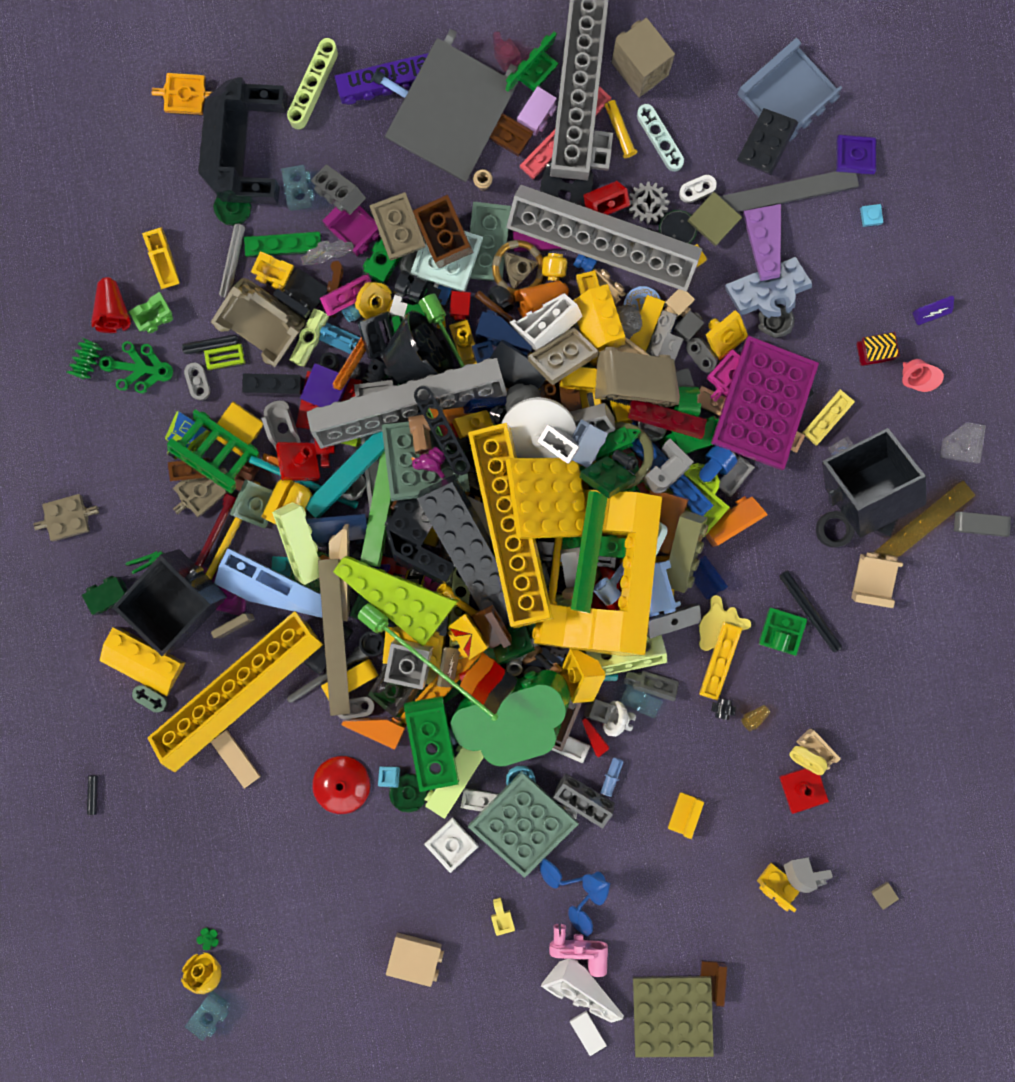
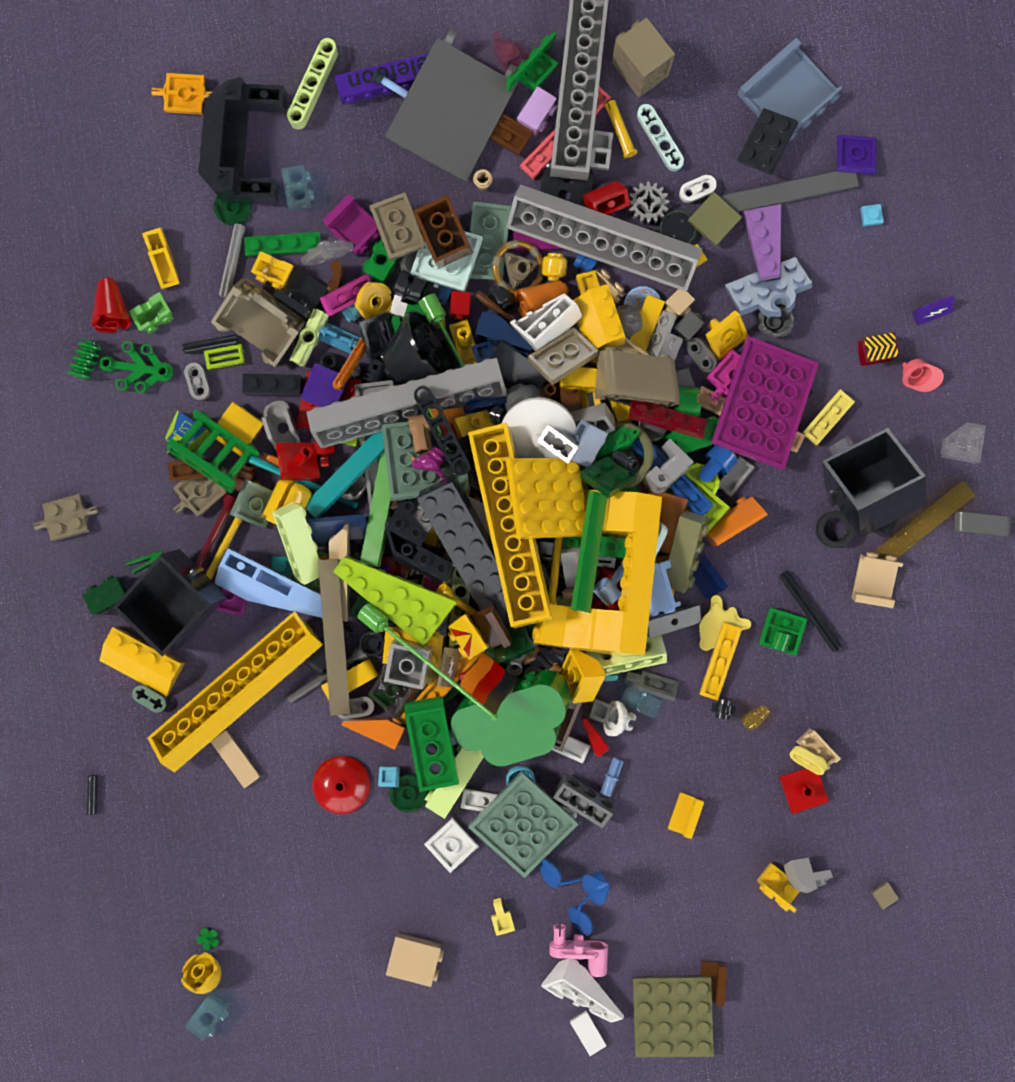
dark tan tile [211,613,255,639] -> none
dark grey brick [310,164,366,214] -> none

